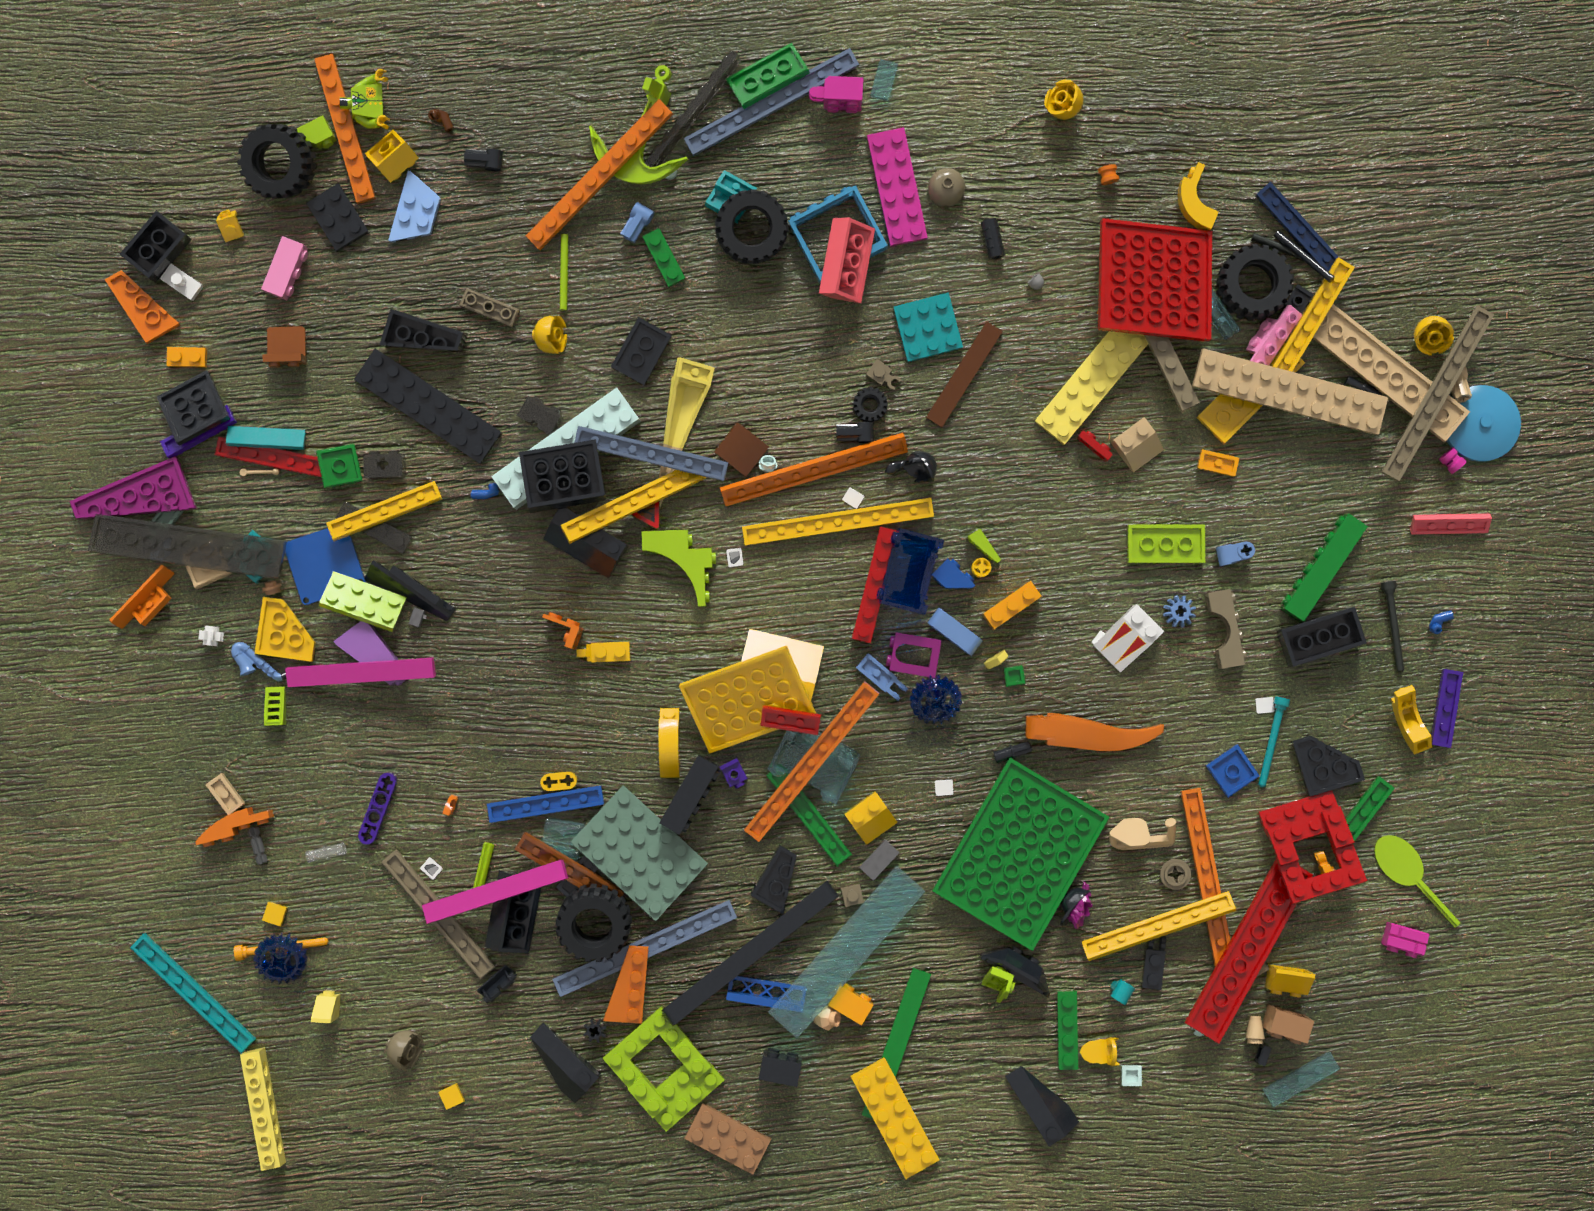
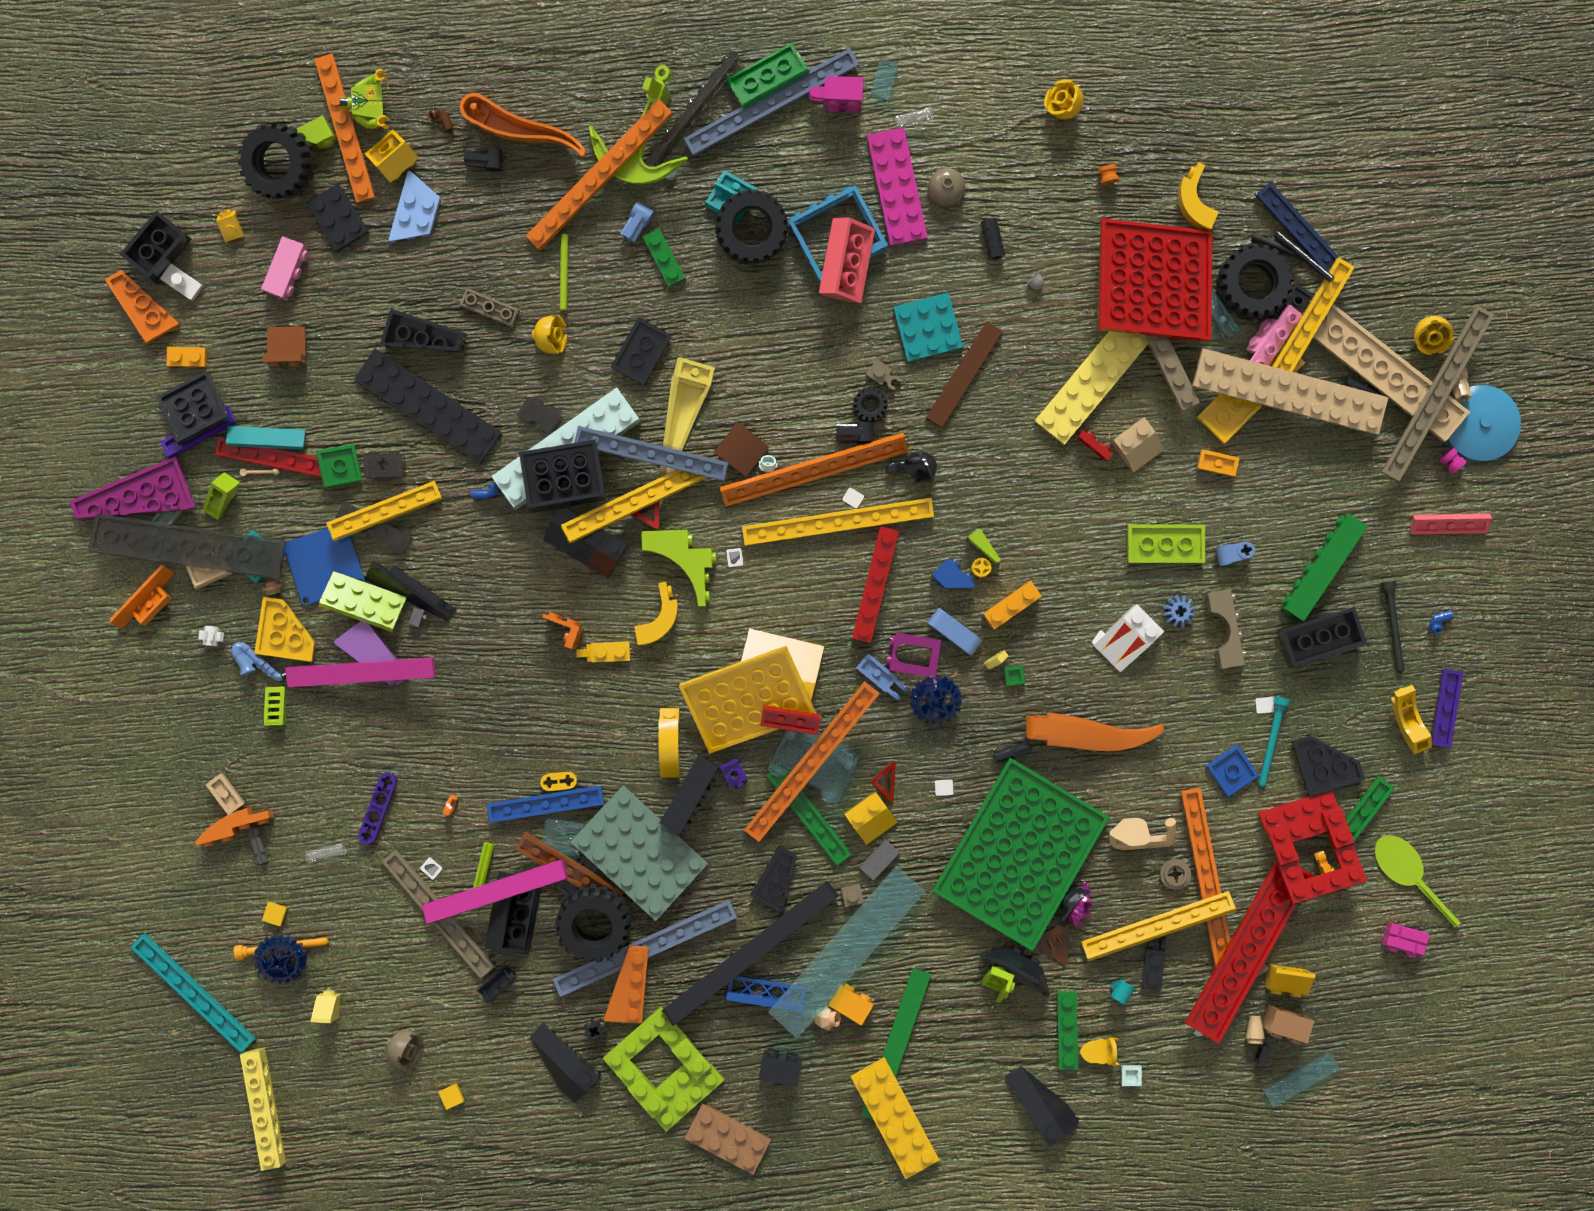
clear blue windscreen [876,528,944,615] -> none
none -> lime arch [202,472,240,520]
none -> orange animal [460,93,586,158]
none -> yellow arch [634,582,678,646]
none -> piece [870,761,896,803]
none -> clear pin [894,107,934,128]
none -> reddish brown piece [1036,924,1069,965]

